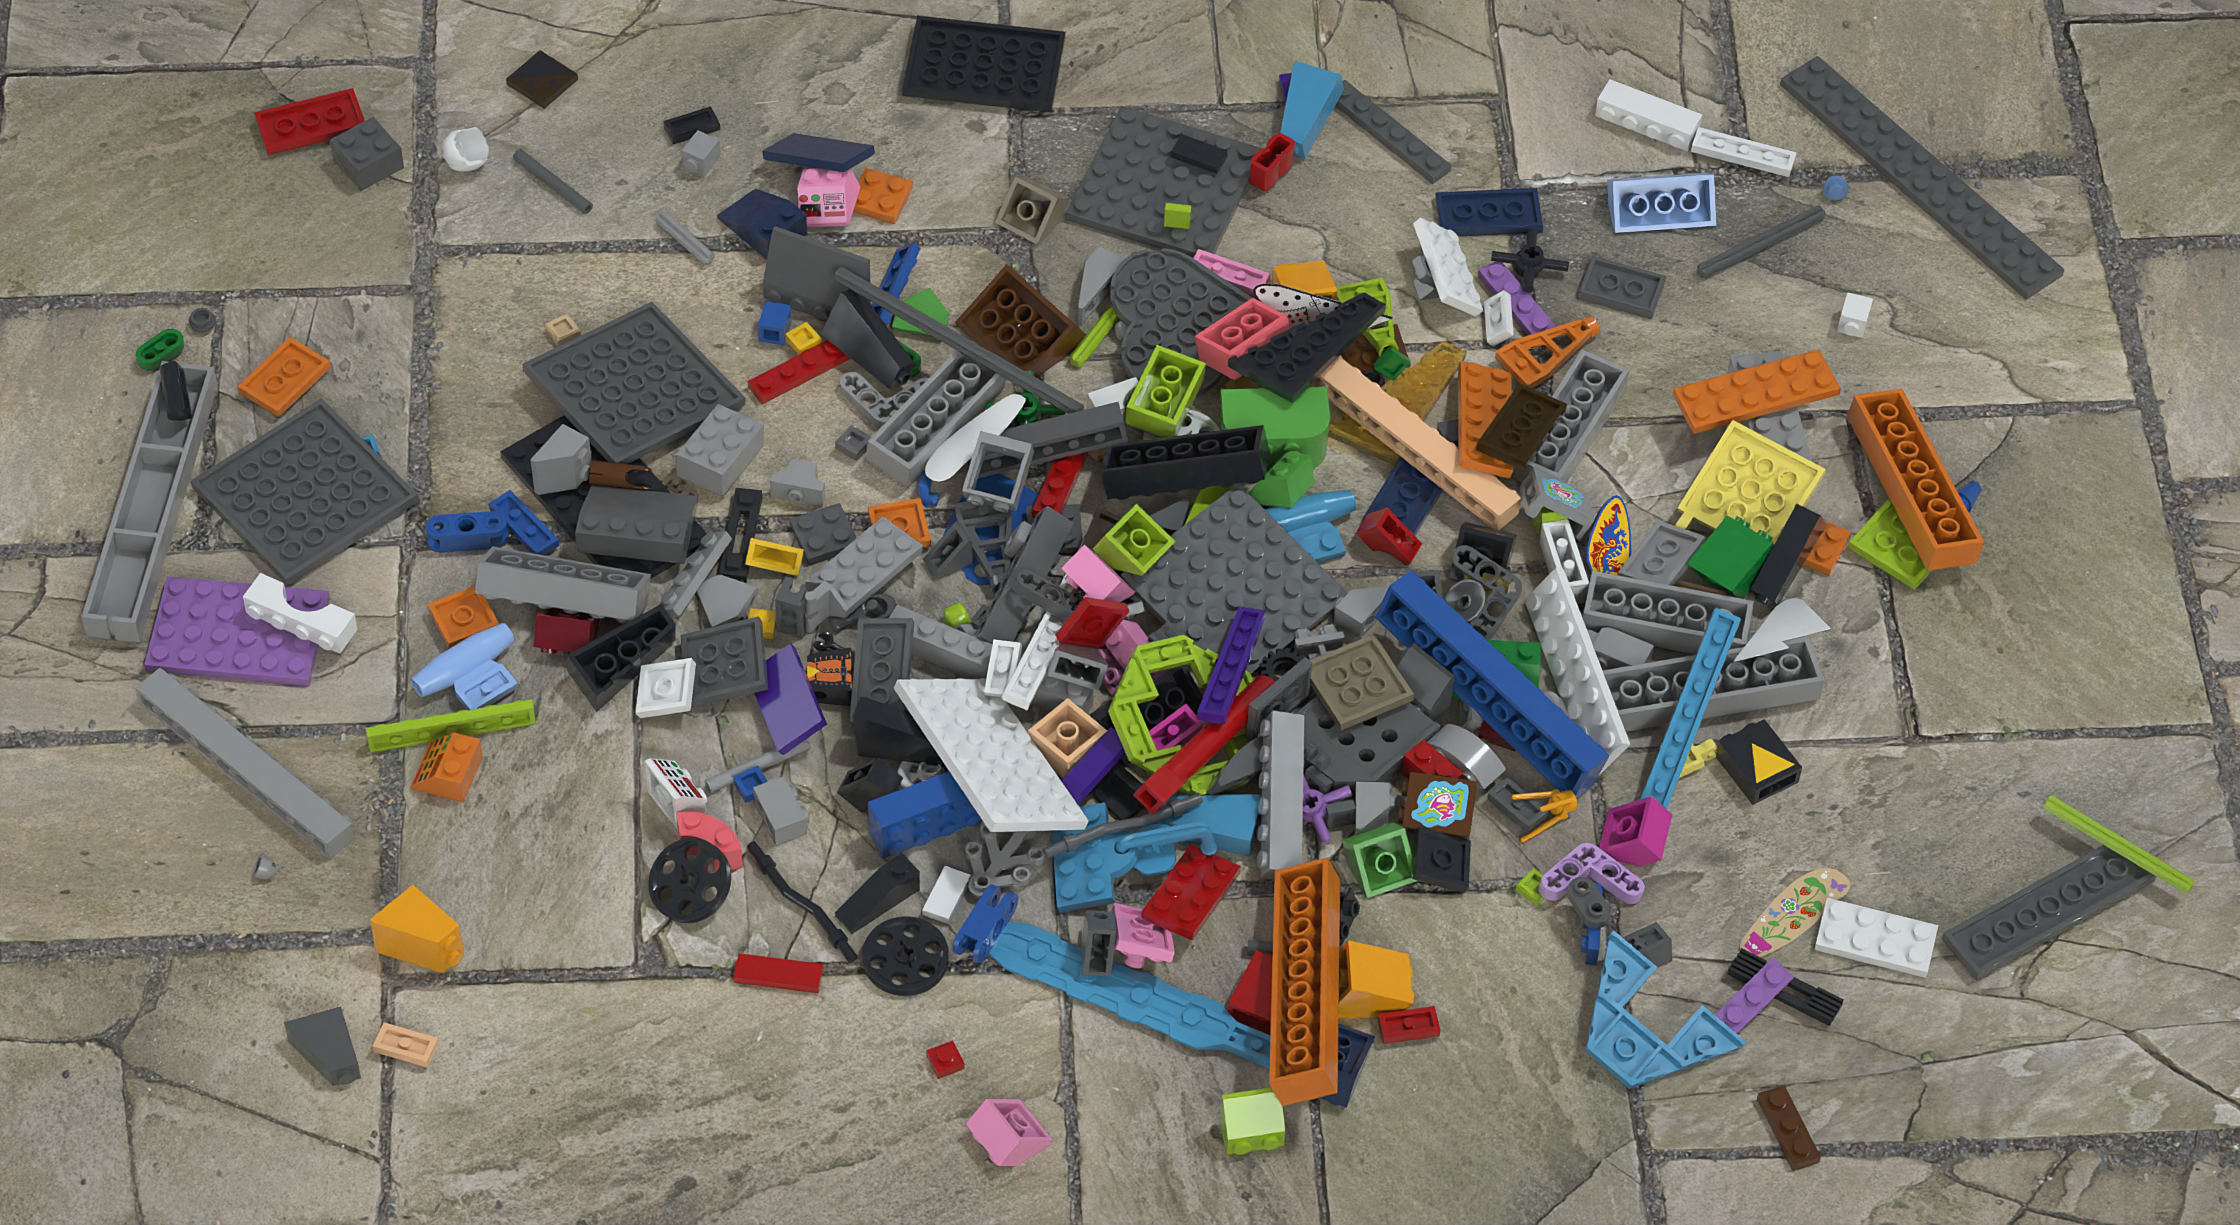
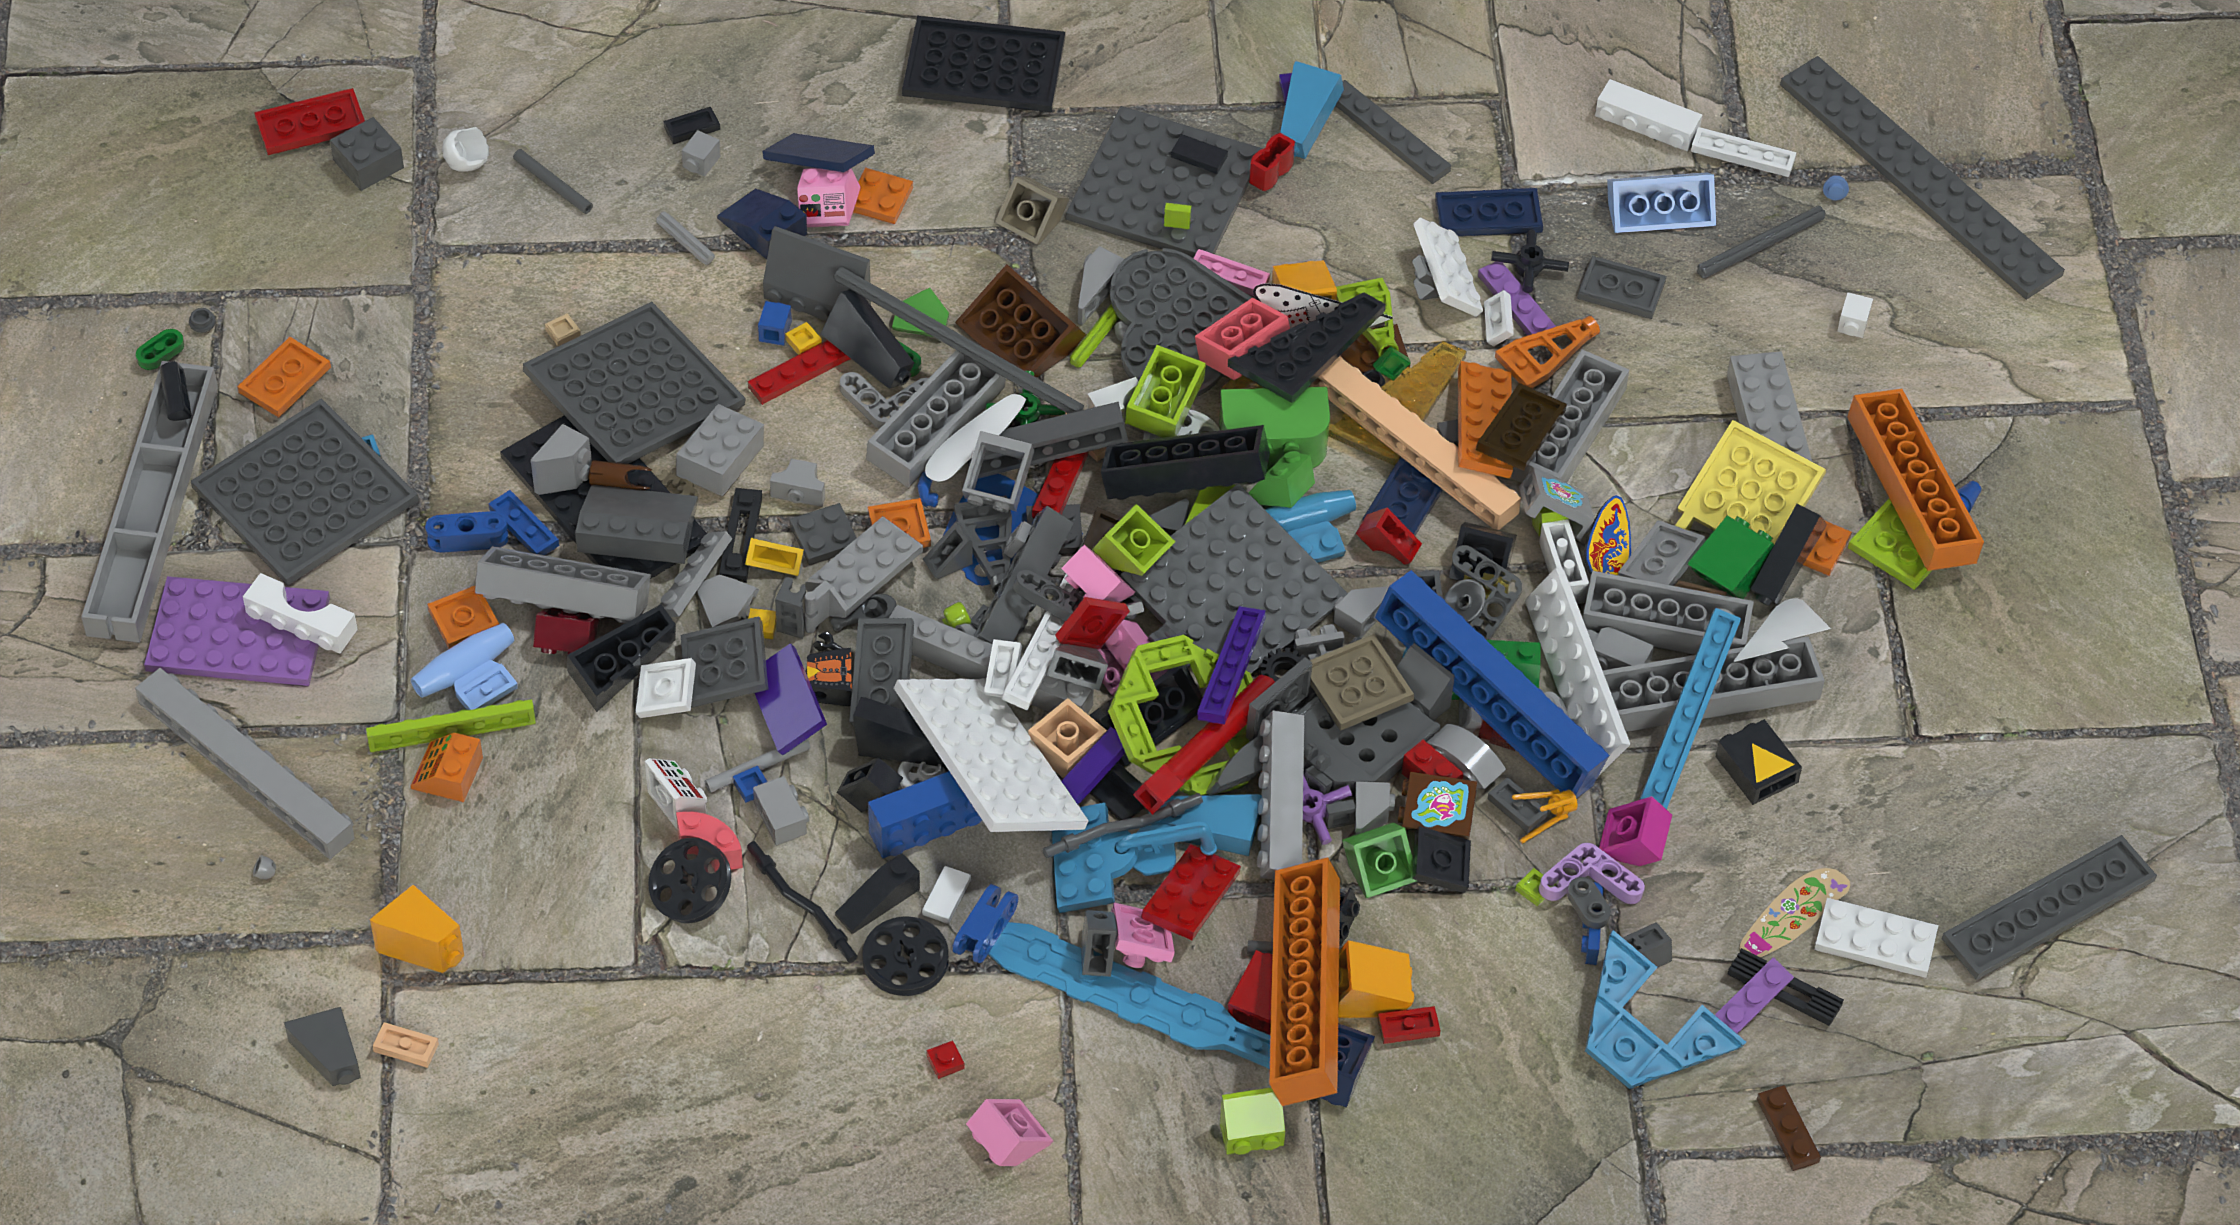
dark brown tile [506,50,578,109] -> none
red tile [733,953,824,994] -> none
flat silver plate [835,425,871,461] -> none
blue plate [871,242,921,325] -> none
light grey plant [965,823,1045,899] -> none
dark pink slope [1149,704,1204,751] -> none
orange plate [1673,349,1841,434] -> none
light yellow plate [1679,739,1717,778] -> none
lime axle [2043,795,2194,893] -> none

